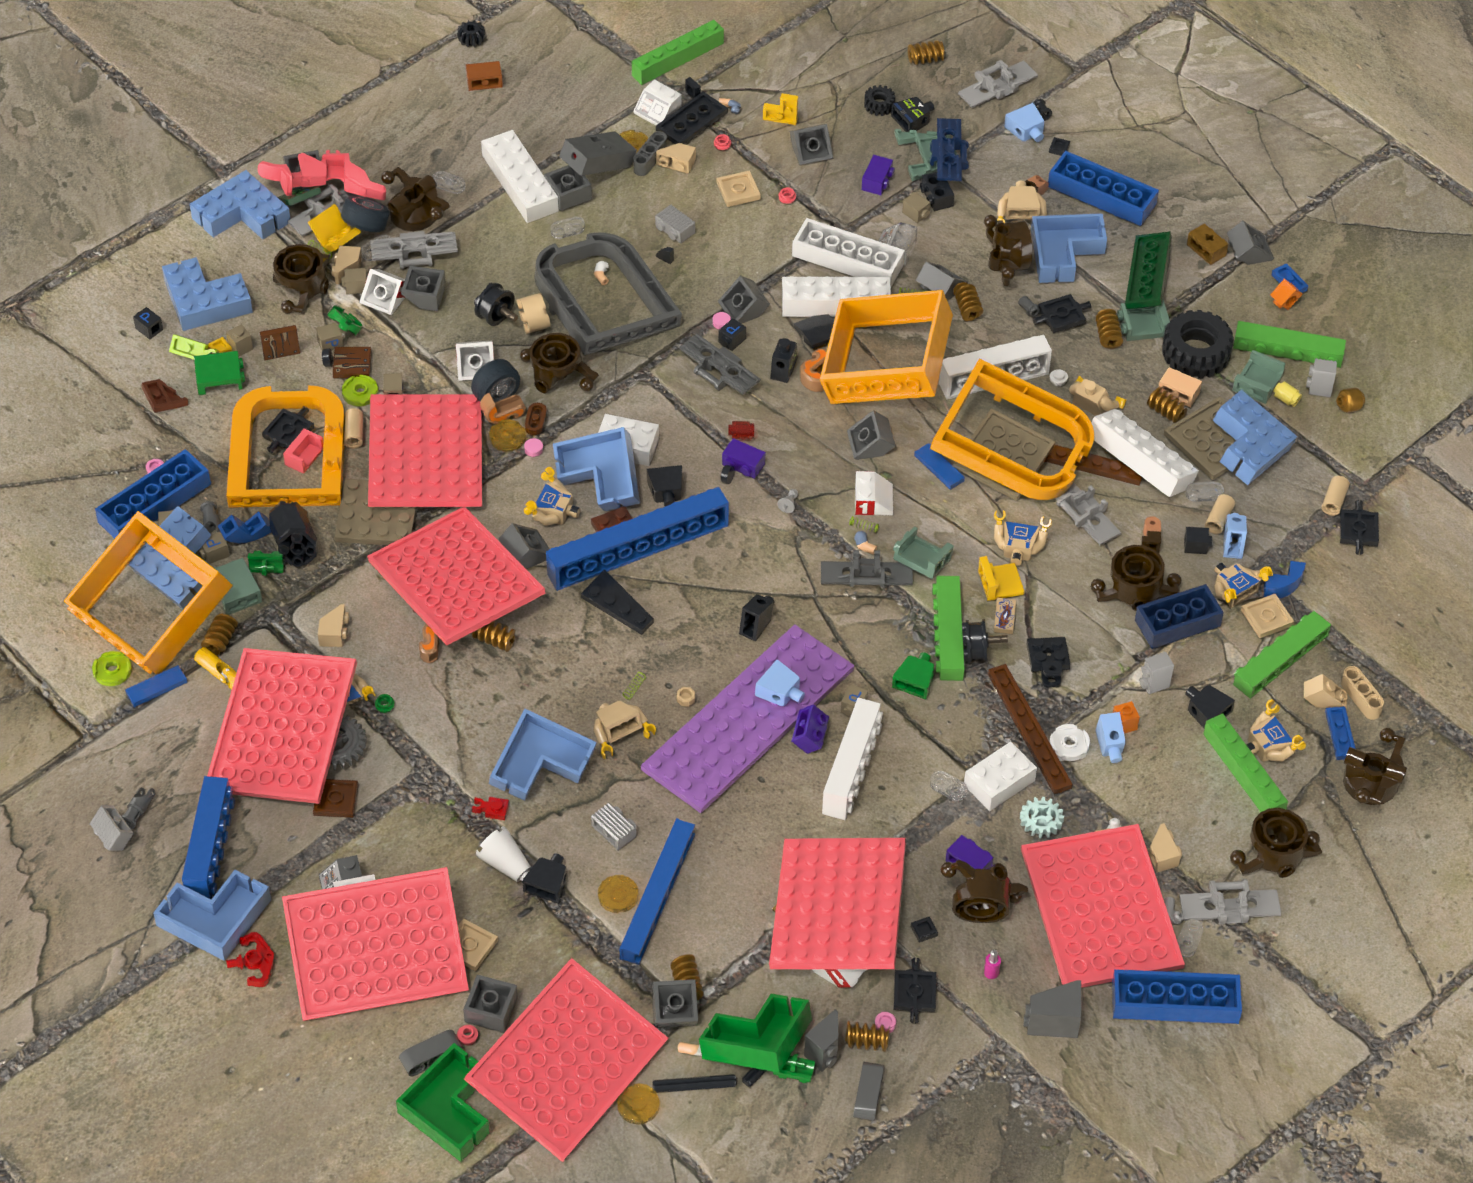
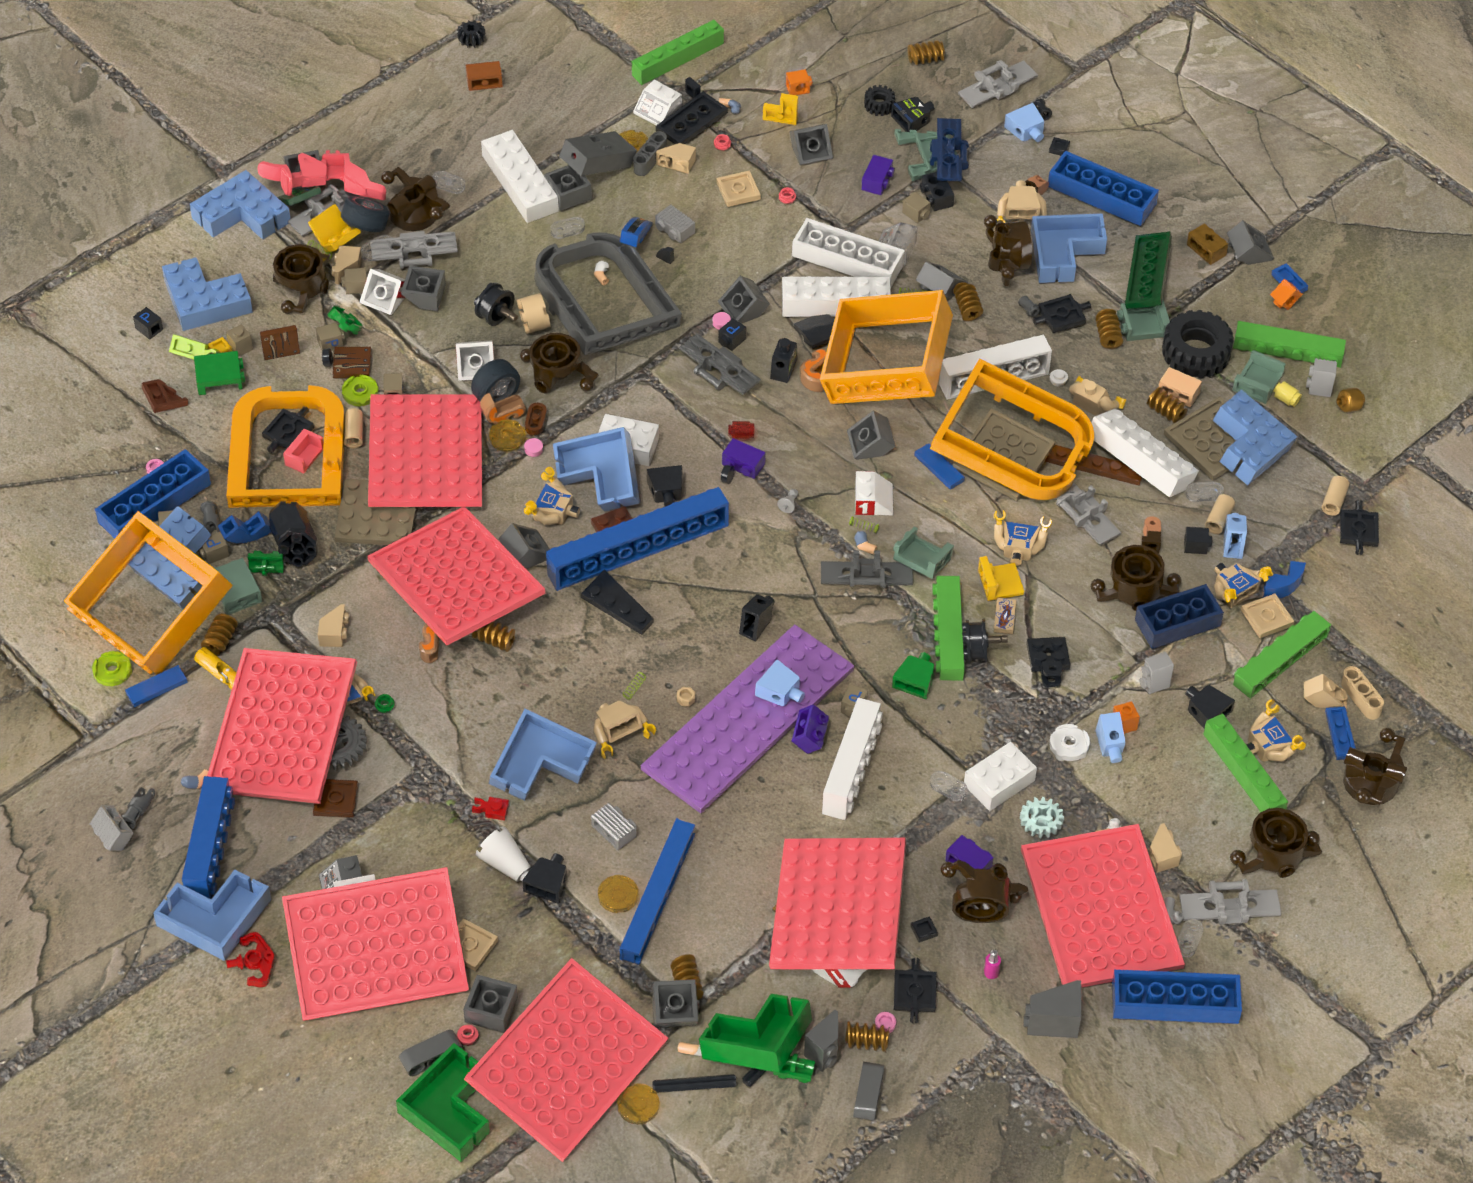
reddish brown plate [988,664,1073,795] -> none
none -> sand blue arm [181,769,209,789]
none -> blue slope [620,217,653,247]
none -> orange brick [786,69,812,95]

